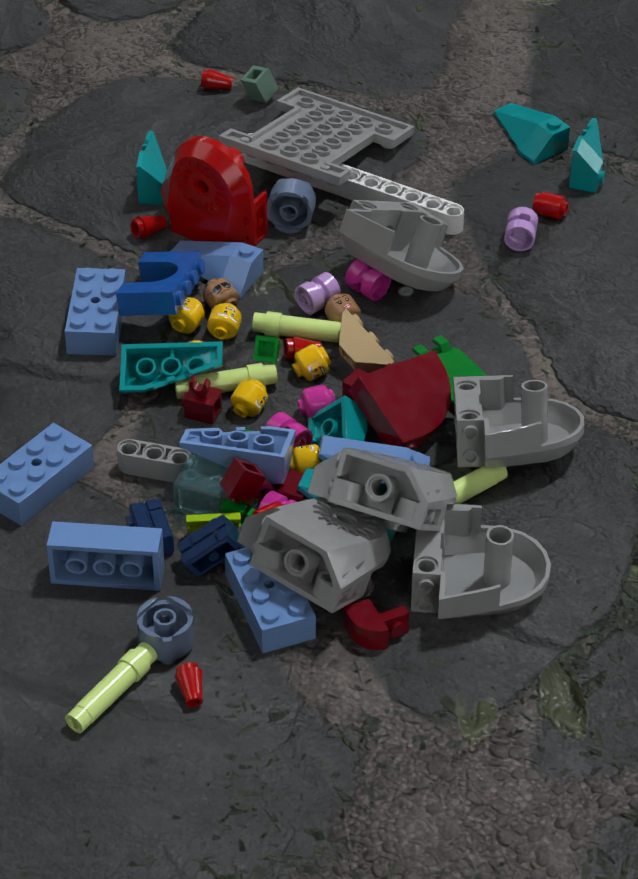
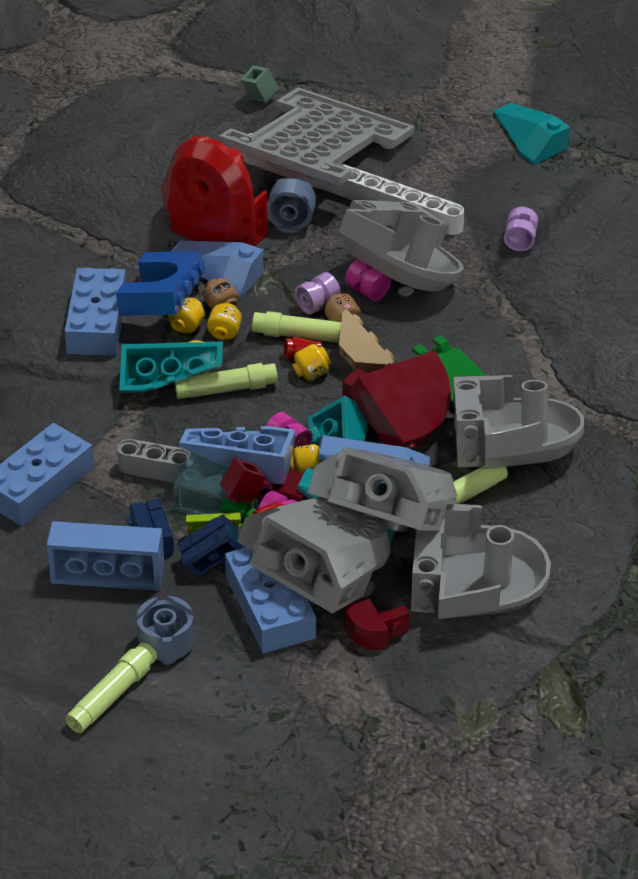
red cone [130,215,167,239] -> none
teal wedge [136,130,167,205] -> none
red cone [174,662,203,707] -> none
dark red brick [181,375,222,425] -> none
red cone [200,68,233,90] -> none
yellow head [230,379,268,418] -> none
green leg [253,335,283,364] -> none
dark pink head [297,385,336,418] -> none
red brick [532,192,569,219] -> none
teal wedge [569,118,606,193] -> none

